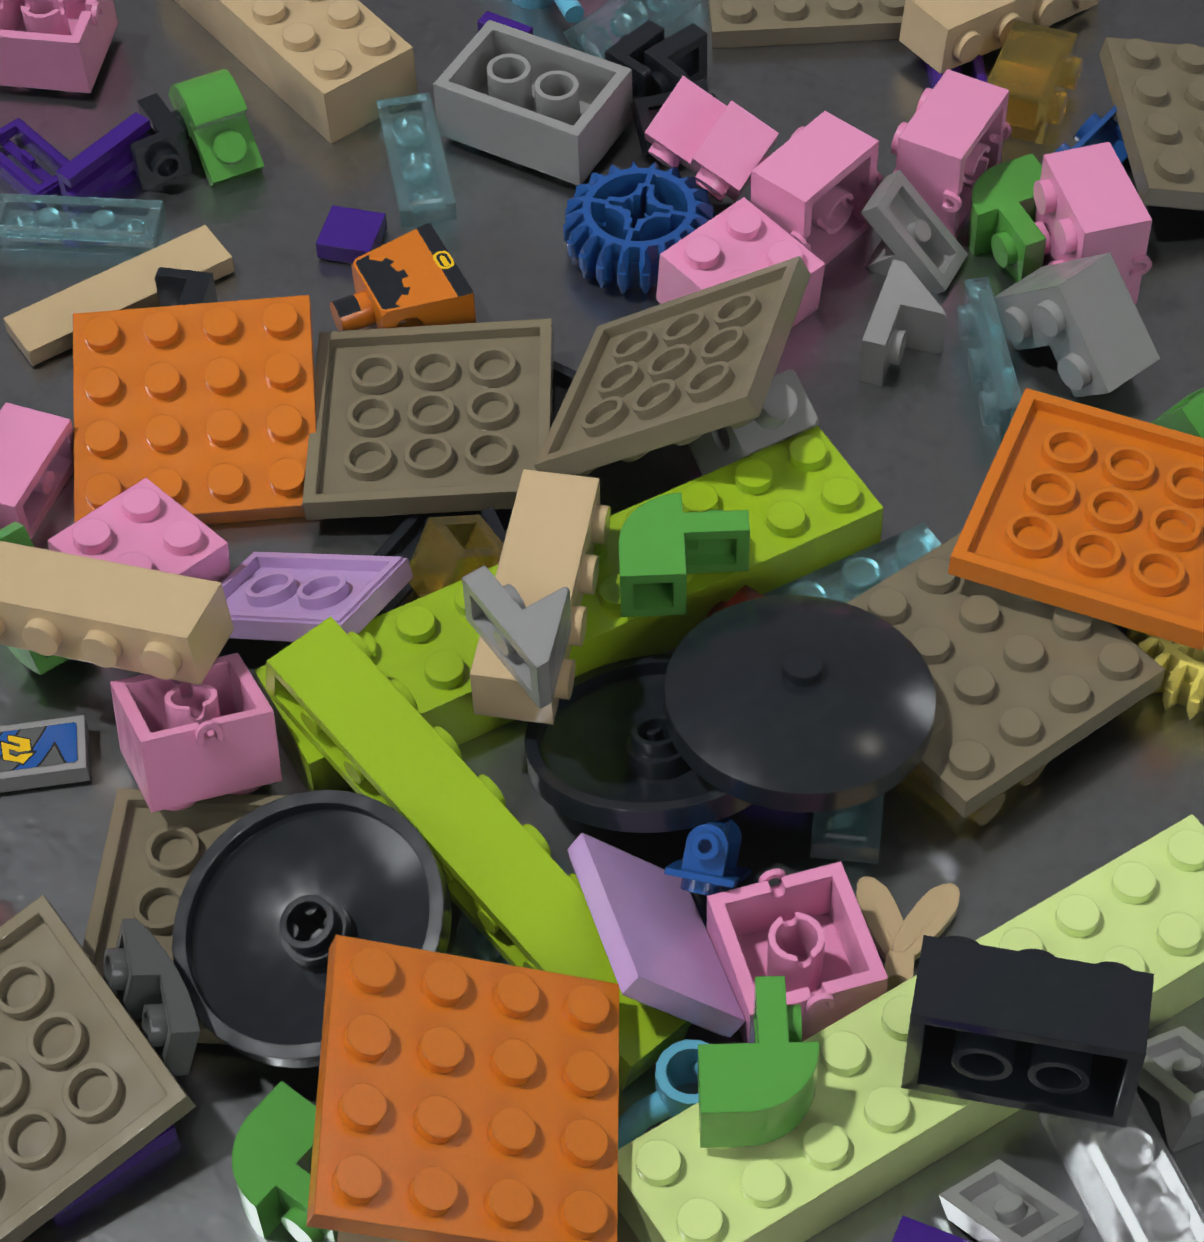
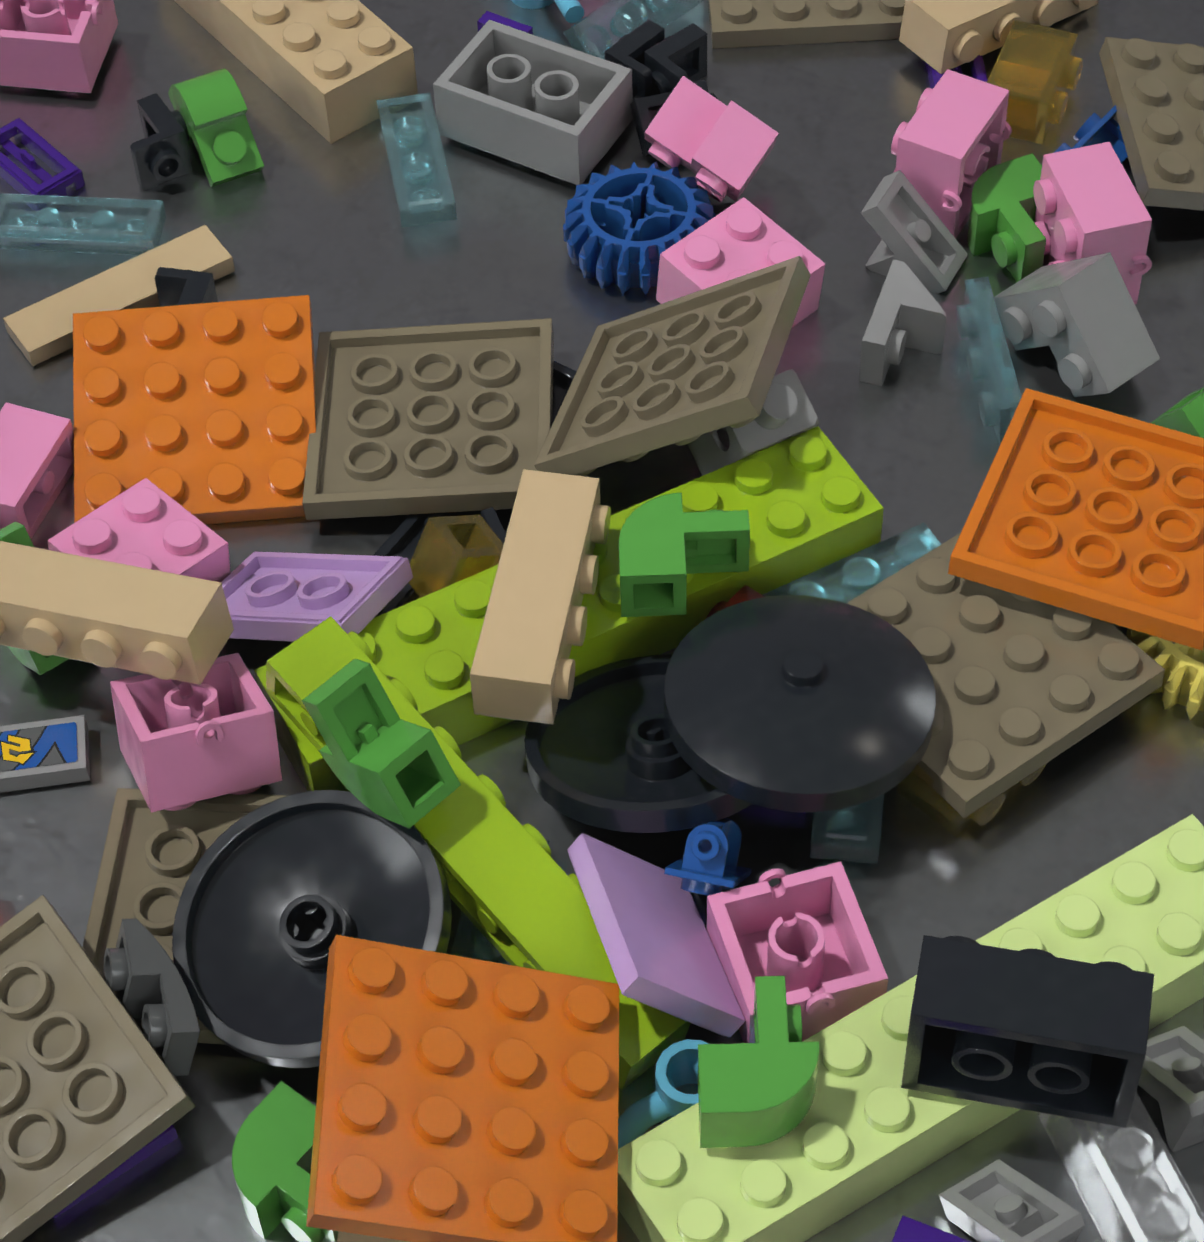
dark purple tile [56,112,151,221] -> none
dark purple tile [316,205,387,263] -> none
orange torso [330,223,476,331] -> none
light grey slope [462,565,572,709] -> none
bright pink brick [749,111,883,266] -> none
tan piece [856,876,960,992] -> none
none -> bright green brick [302,659,461,829]

